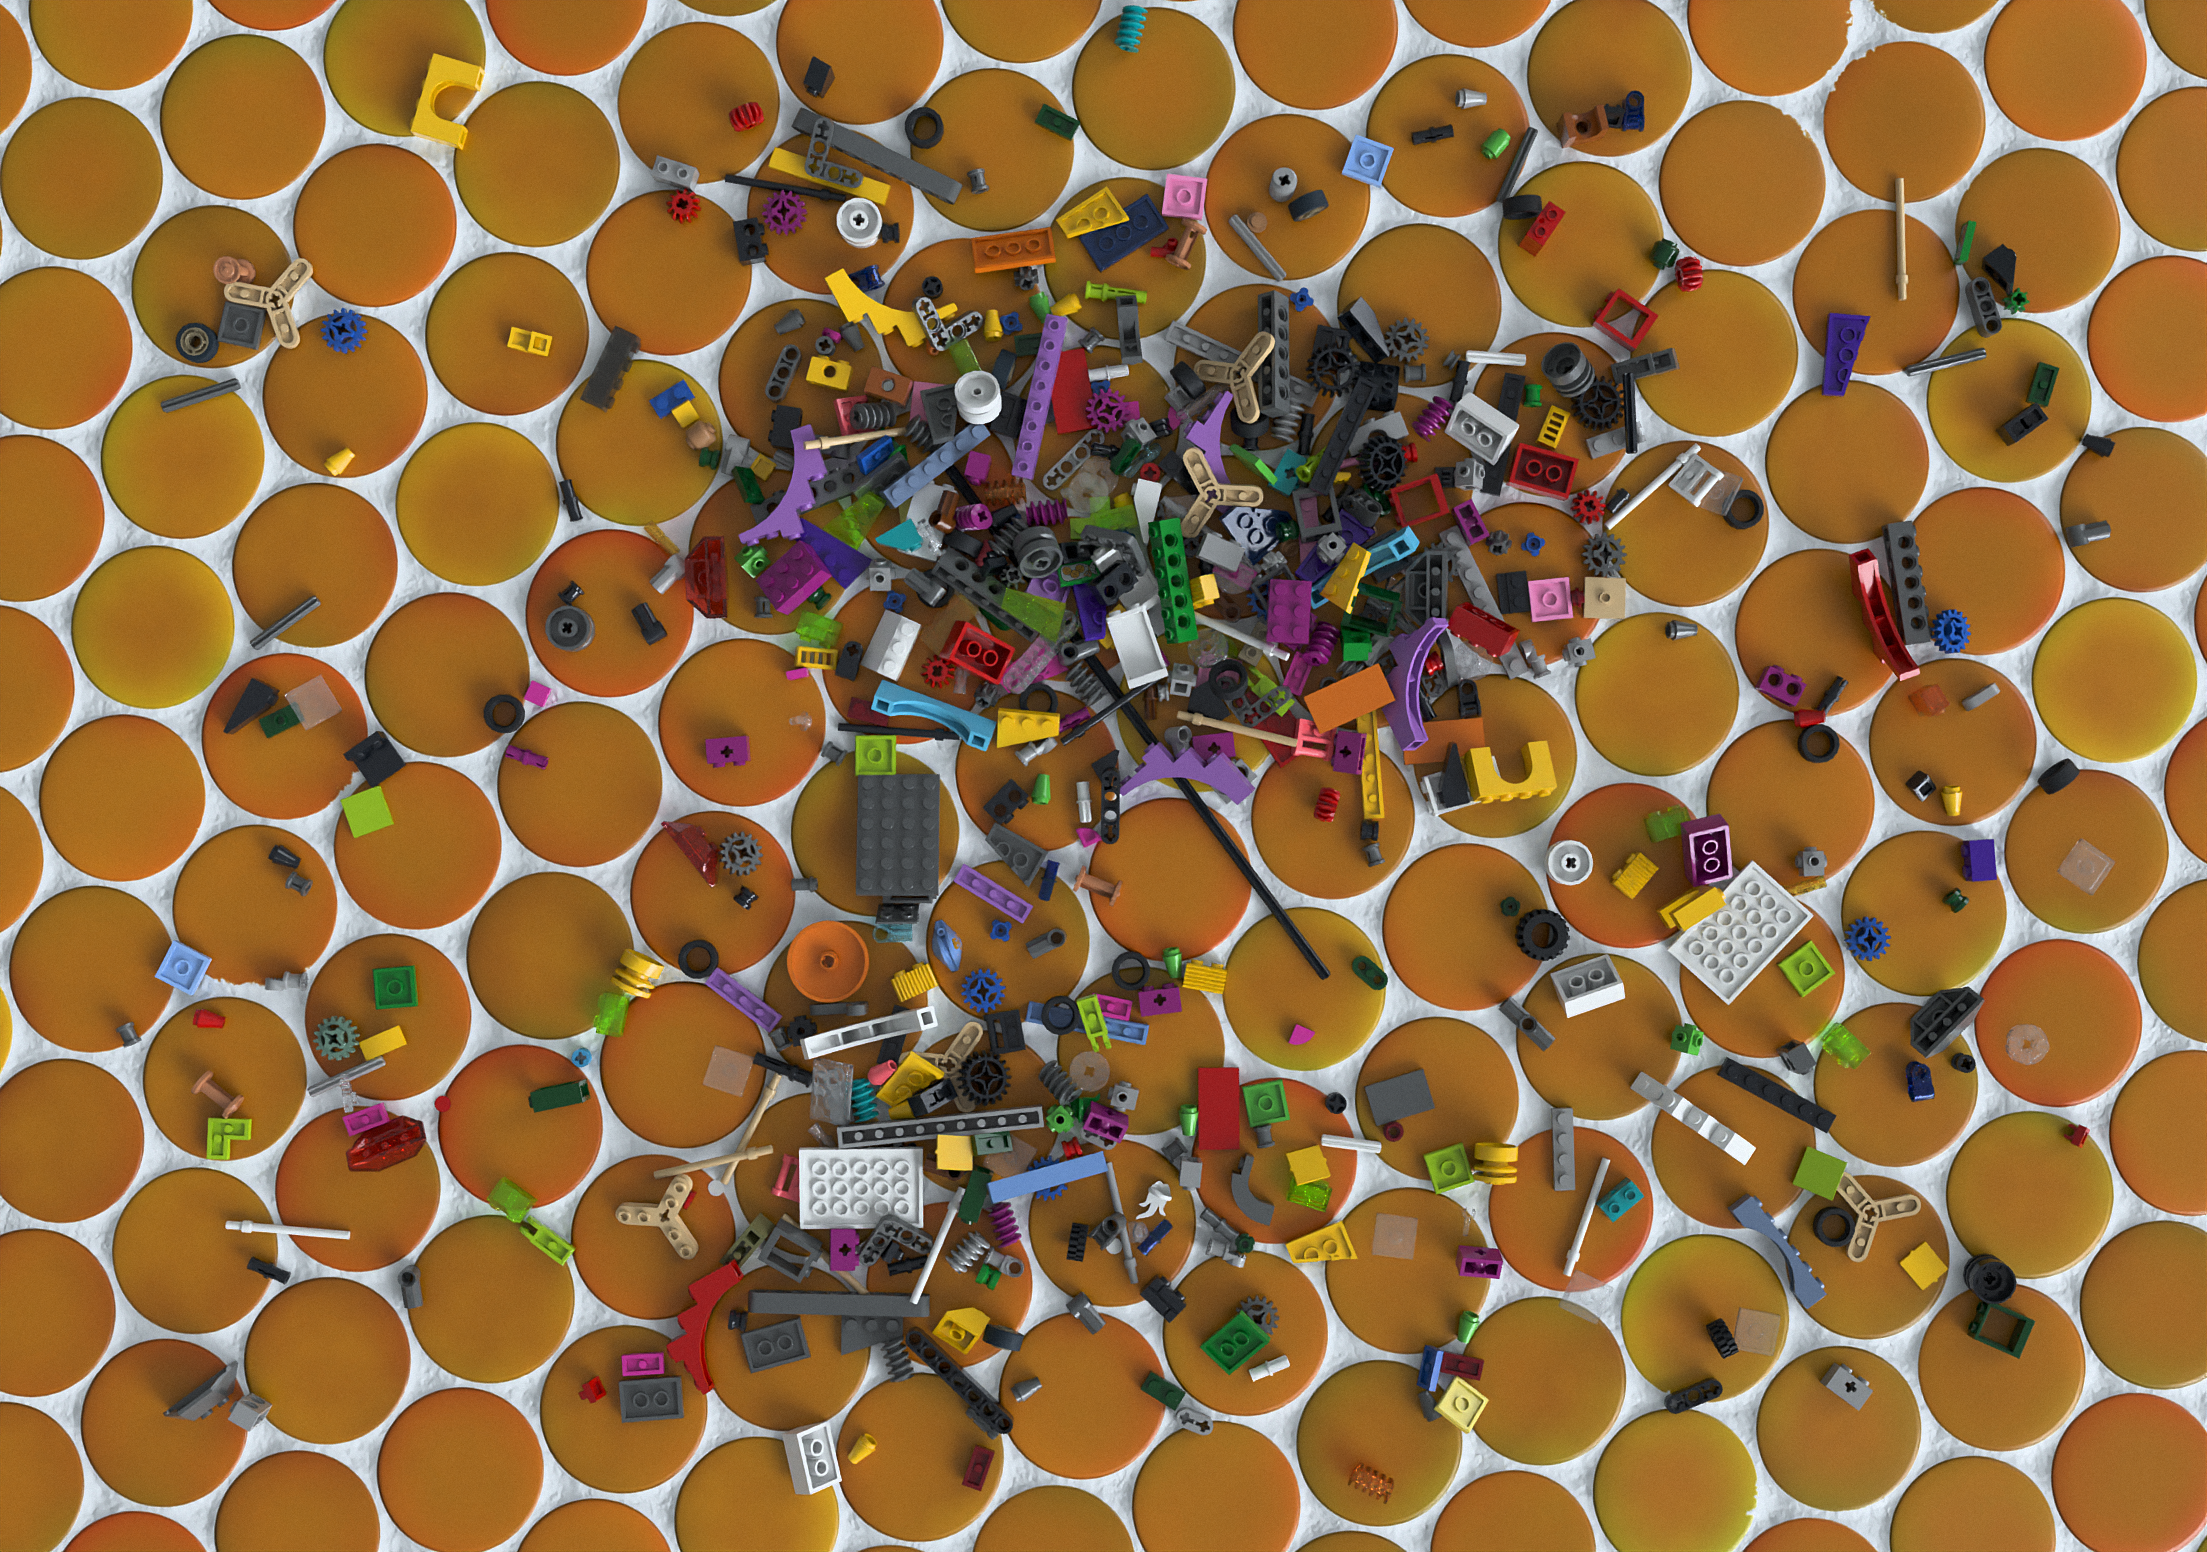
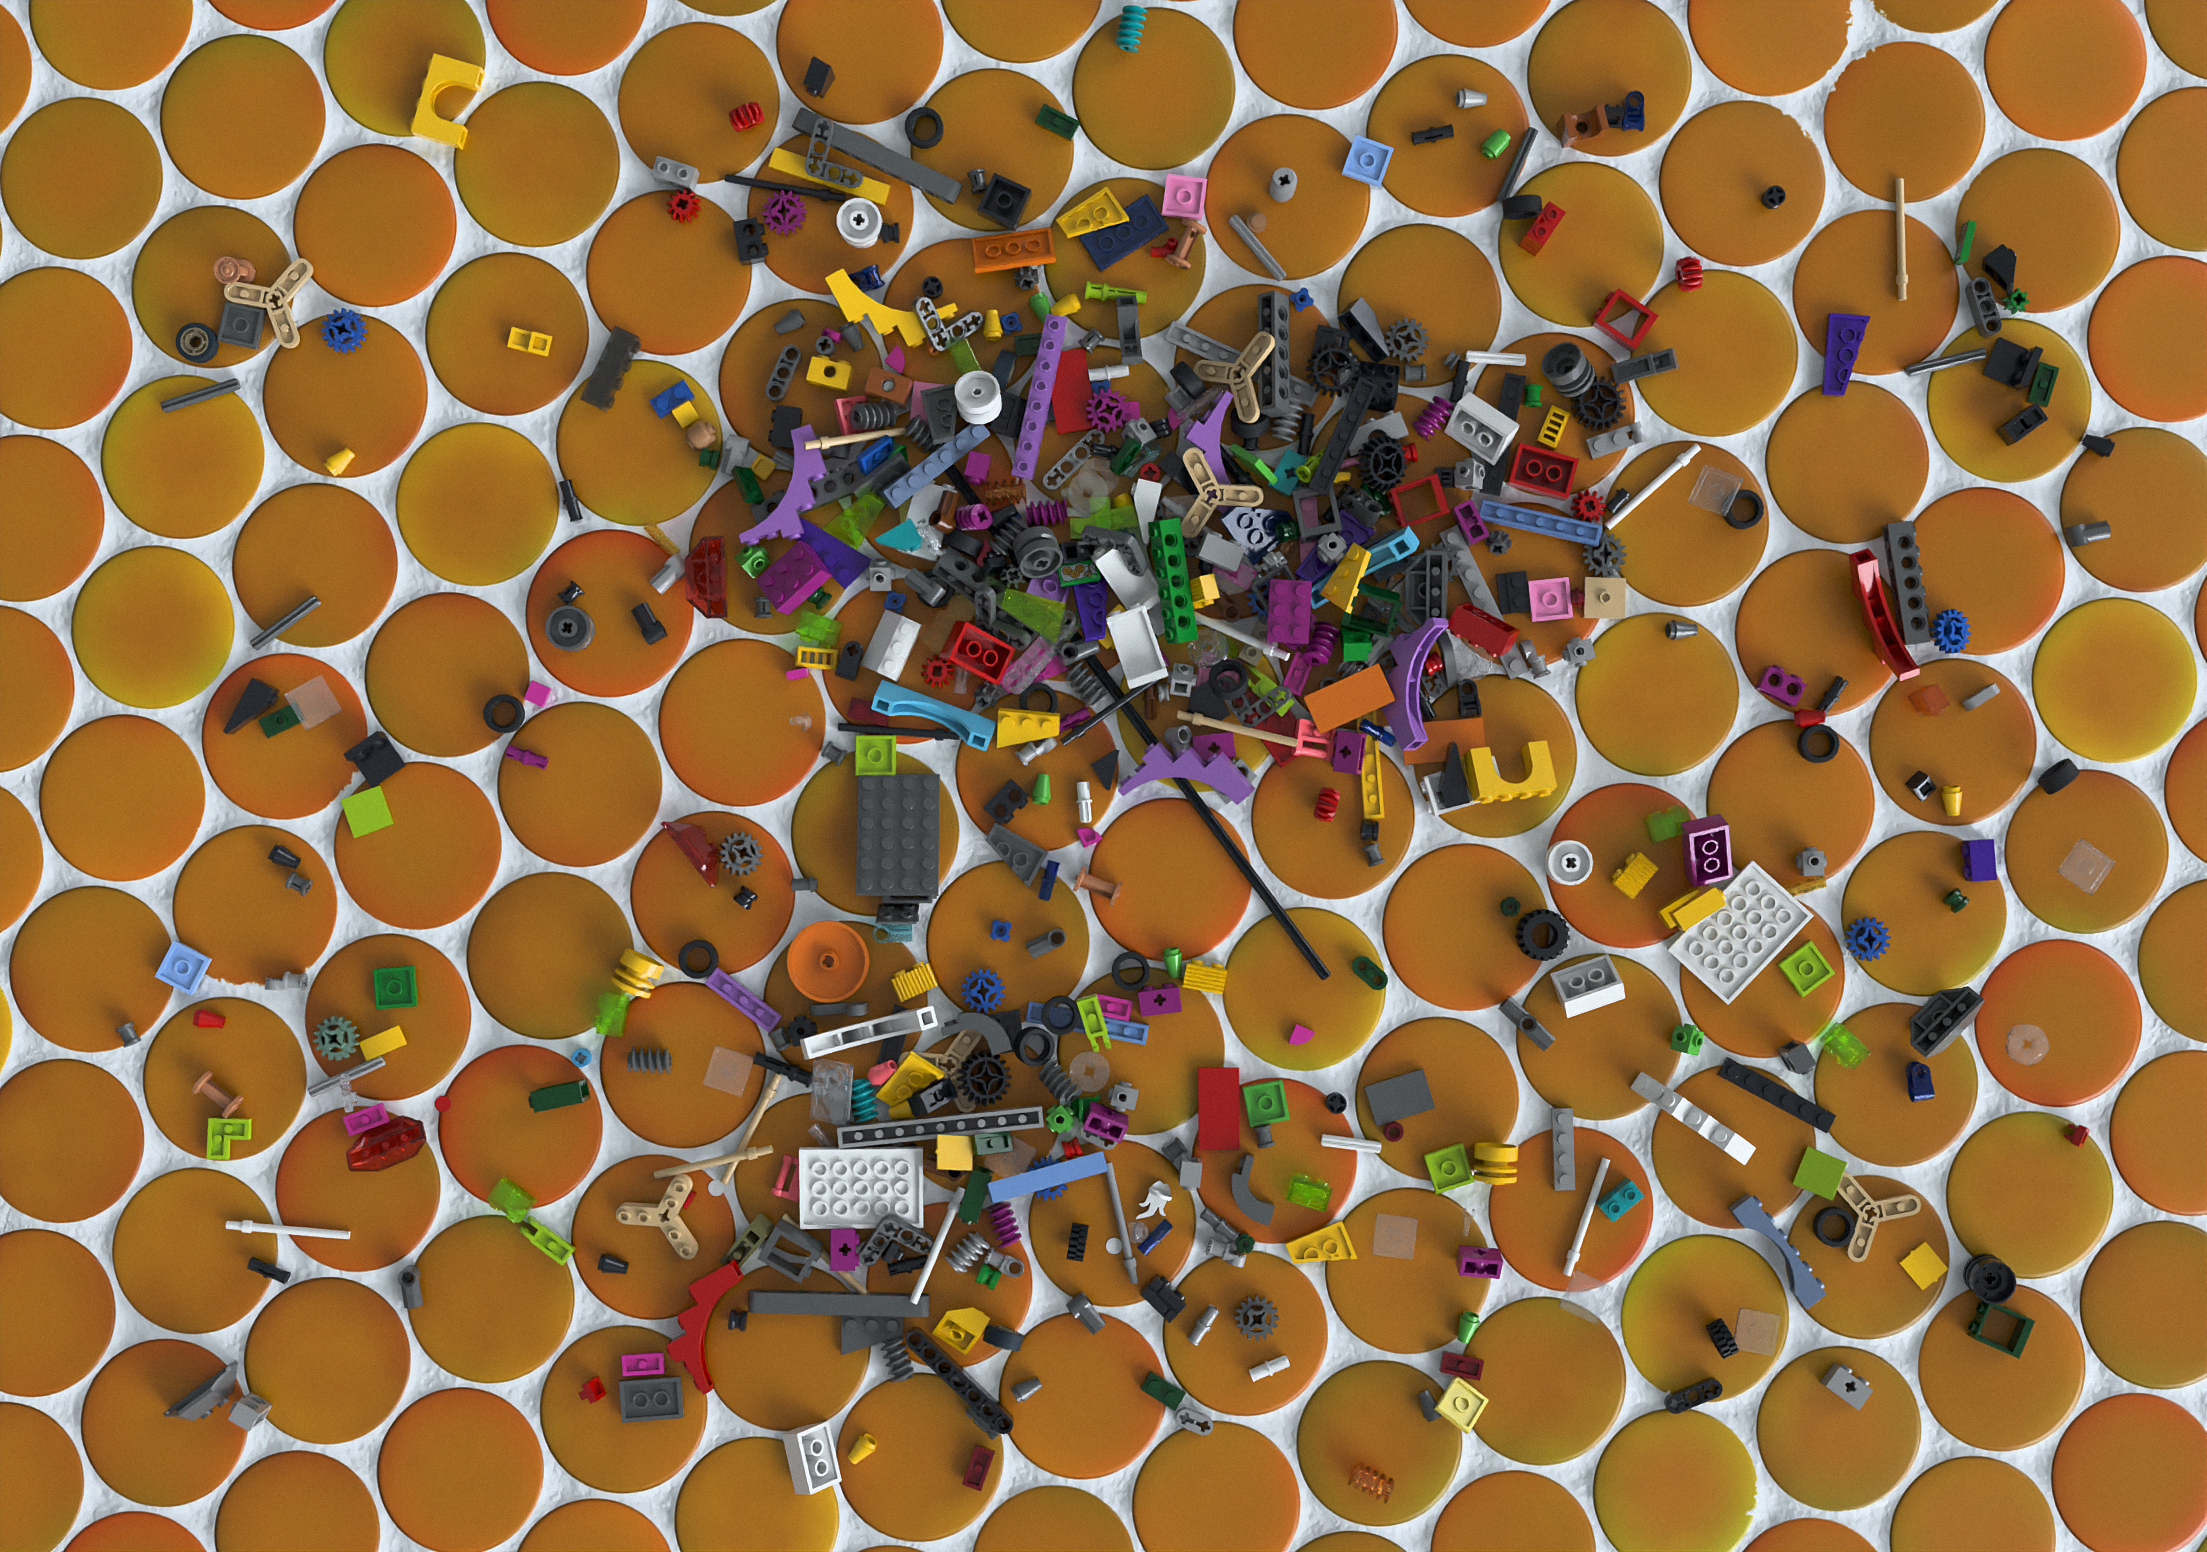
magenta brick [705,736,751,768] -> none
dark grey tile [740,1317,811,1373] -> none
medium blue hat [932,920,962,972] -> none
medium lavender plate [953,864,1033,924] -> none
black brick [1087,560,1138,606] -> none
dark grey piece [1088,1212,1127,1251] -> none
black beam [1101,767,1121,844] -> none
bright green cone [1178,1104,1199,1136] -> none
green plate [1200,1310,1271,1375] -> none
yellow piece [1285,1145,1331,1186] -> none
black wheel [1288,190,1329,222] -> none
blue plate [1417,1345,1444,1391] -> none
blue plate [1521,532,1545,557] -> none
black axle [1622,373,1638,454] -> none
dark green head [1649,238,1680,270] -> none
white plate [1668,454,1724,507] -> none
black bush [1951,1053,1976,1073] -> none
none -> black cone [597,1253,629,1275]
none -> dark grey piece [627,1046,672,1074]
none -> dark pink tile [884,345,905,374]
none -> dark grey arch [941,1011,1013,1055]
none -> dark grey beam [975,585,1031,650]
none -> black brick [977,173,1032,232]
none -> black tyre [1013,1026,1055,1067]
none -> light grey pin [1187,1304,1220,1346]
none -> black pin [1220,444,1263,489]
none -> clear blue axle [1359,719,1397,747]
none -> medium blue tile [1479,499,1603,547]
none -> black wheel [1761,186,1786,209]
none -> black bracket [1982,337,2044,391]

